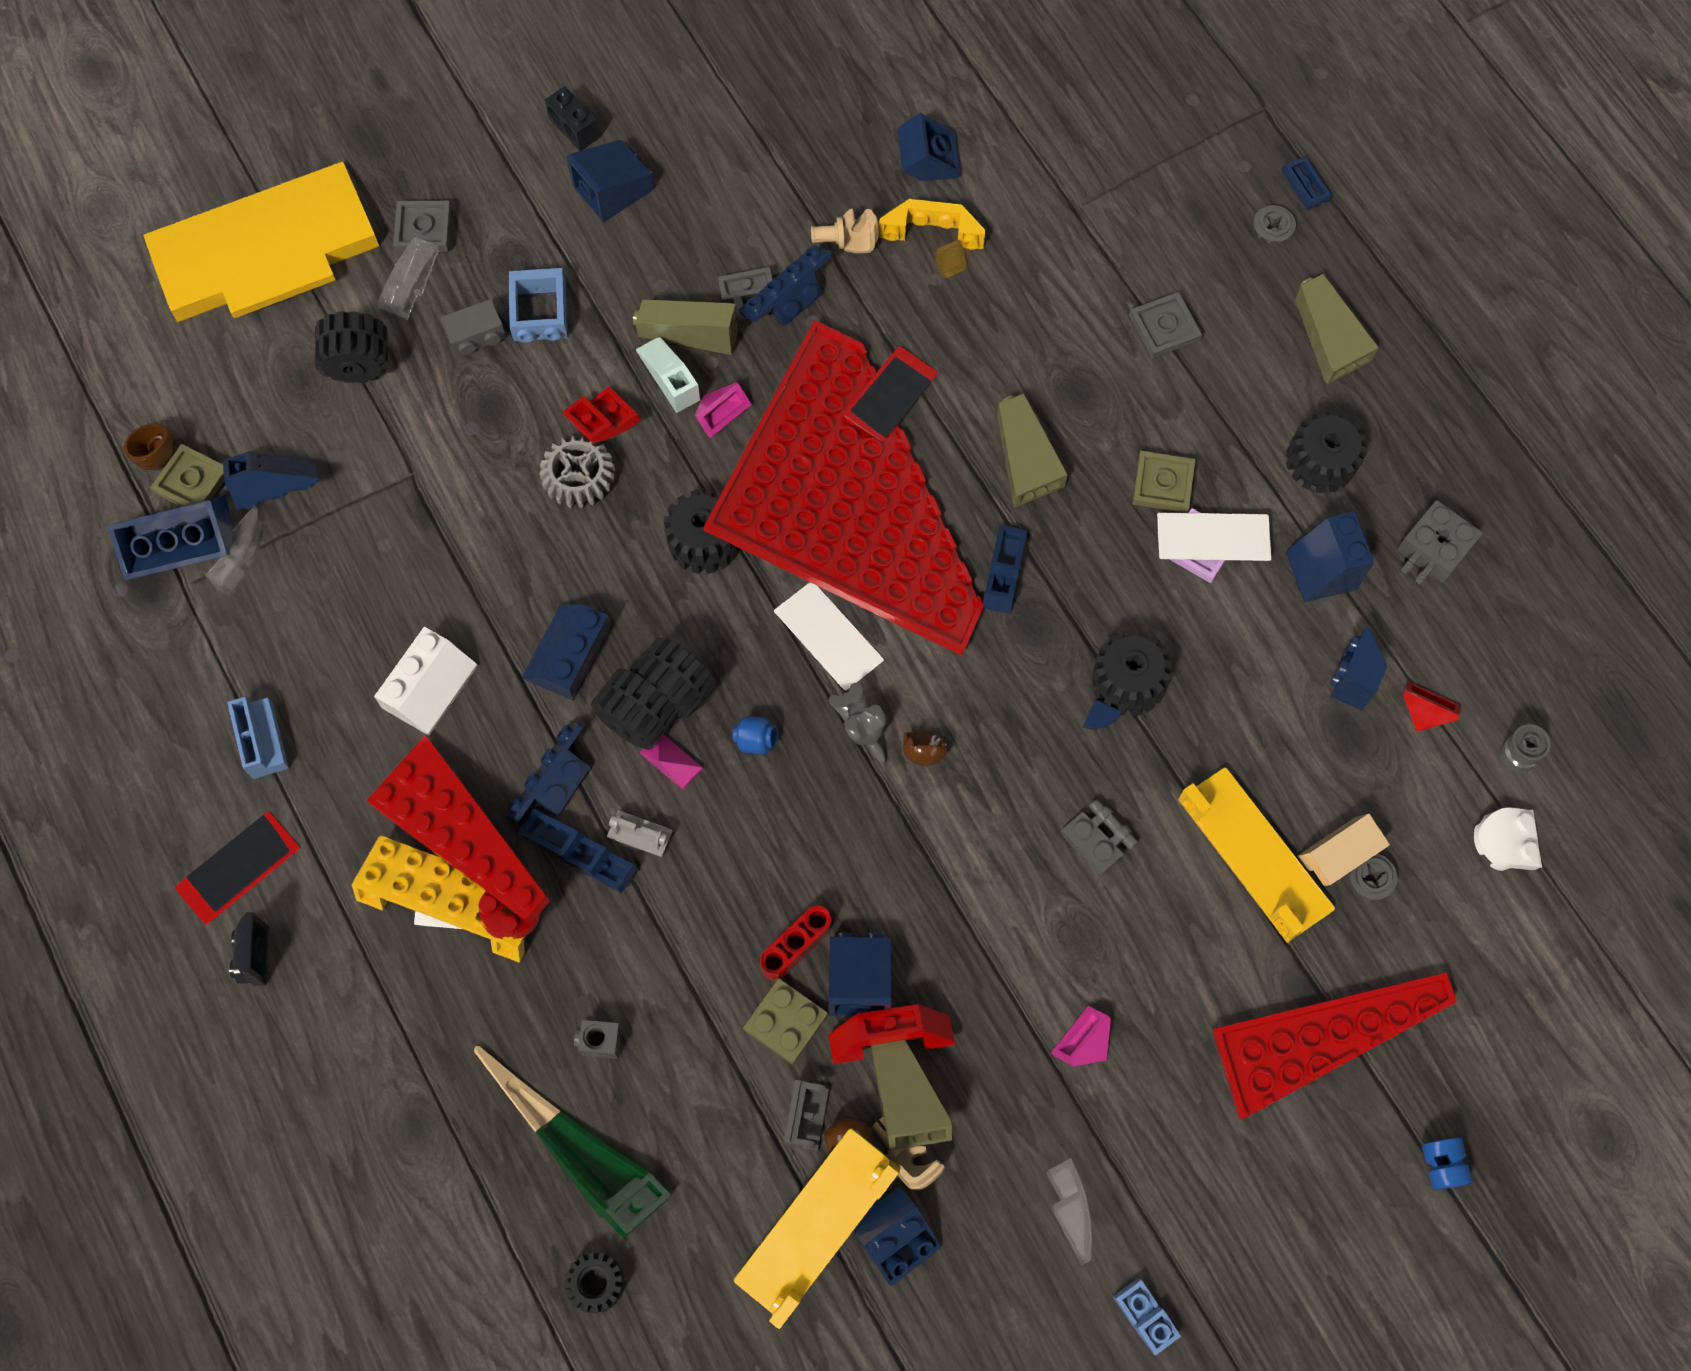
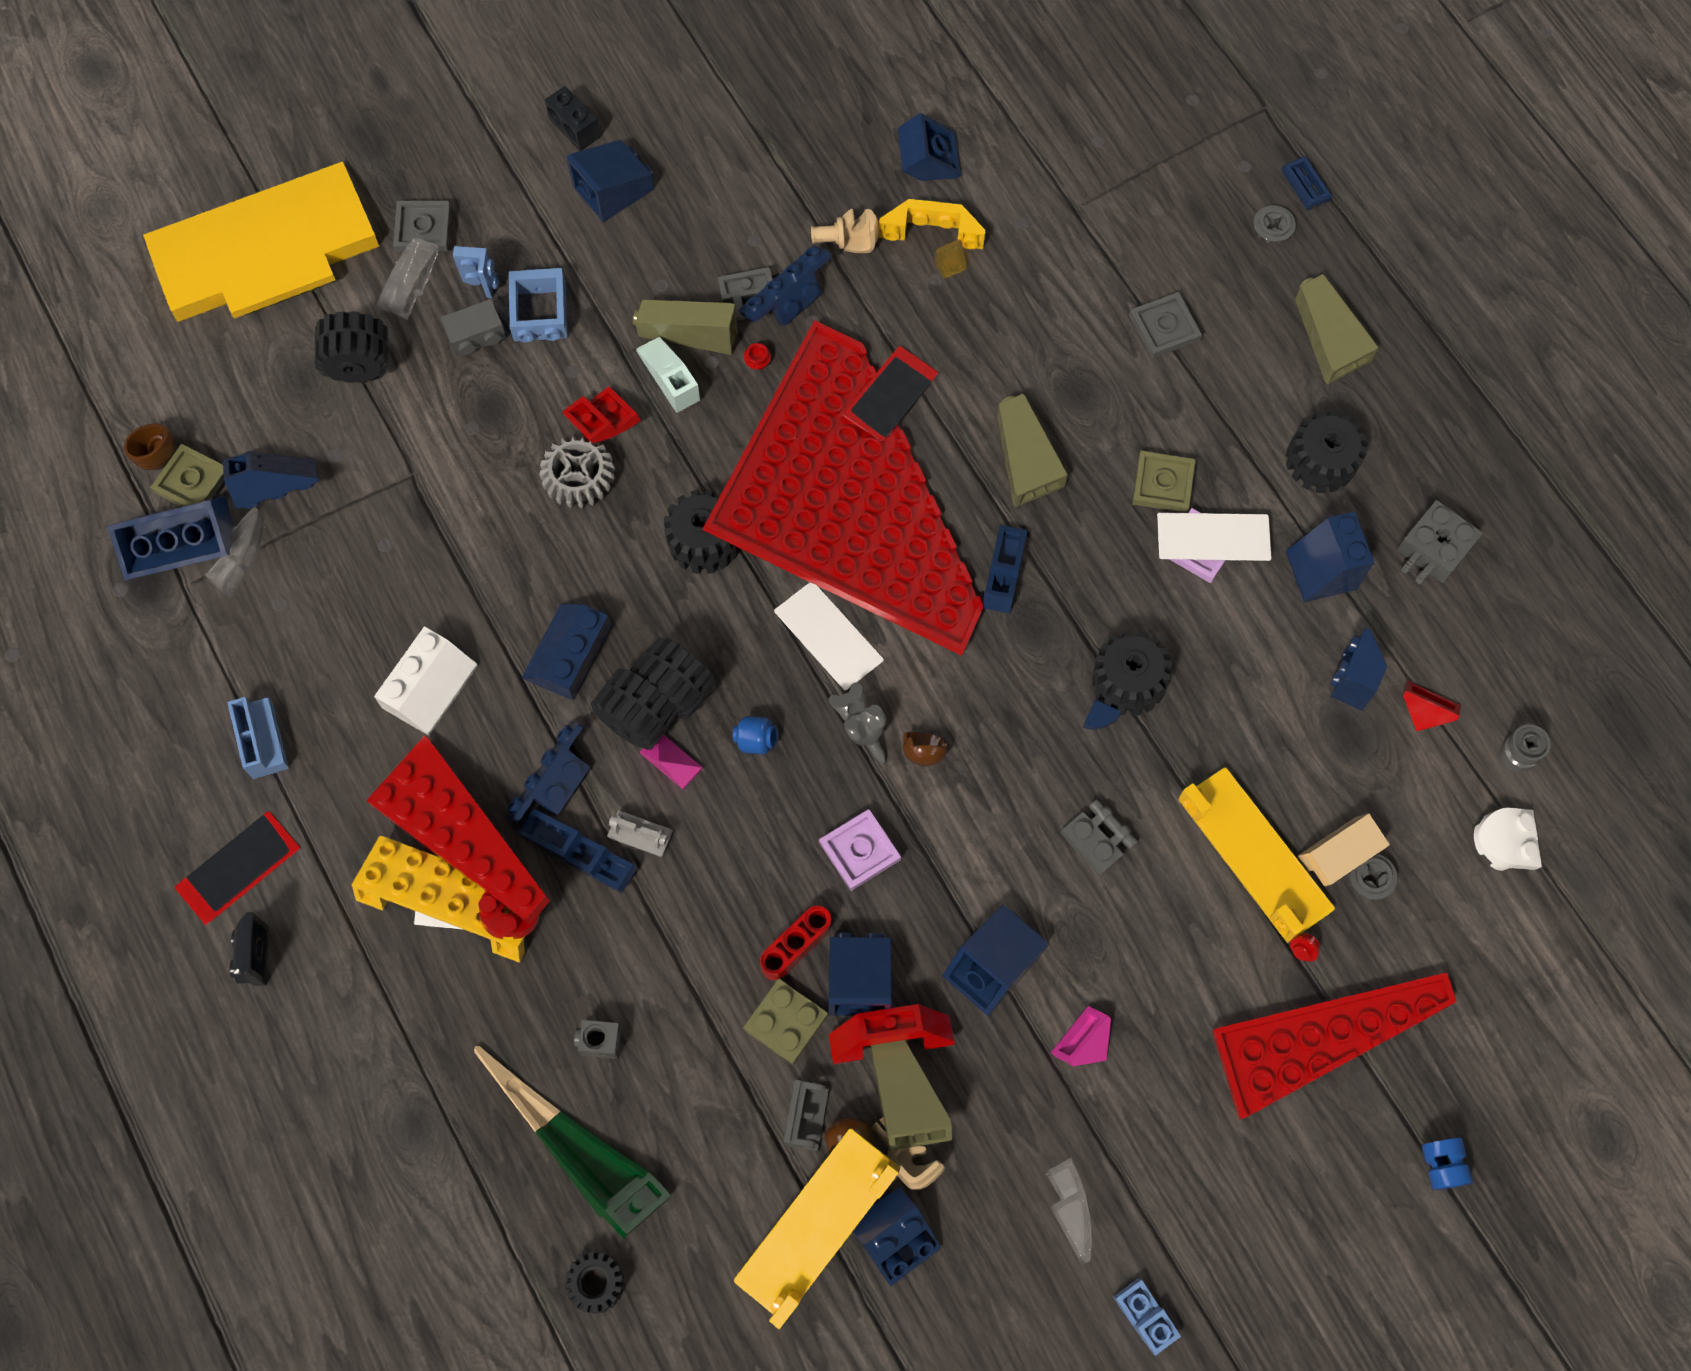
dark pink slope [695,382,752,438] -> none
none -> medium blue bracket [453,246,499,298]
none -> red plate [744,343,771,370]
none -> lavender plate [819,809,901,891]
none -> dark blue slope [943,904,1049,1016]
none -> red plate [1290,933,1320,962]

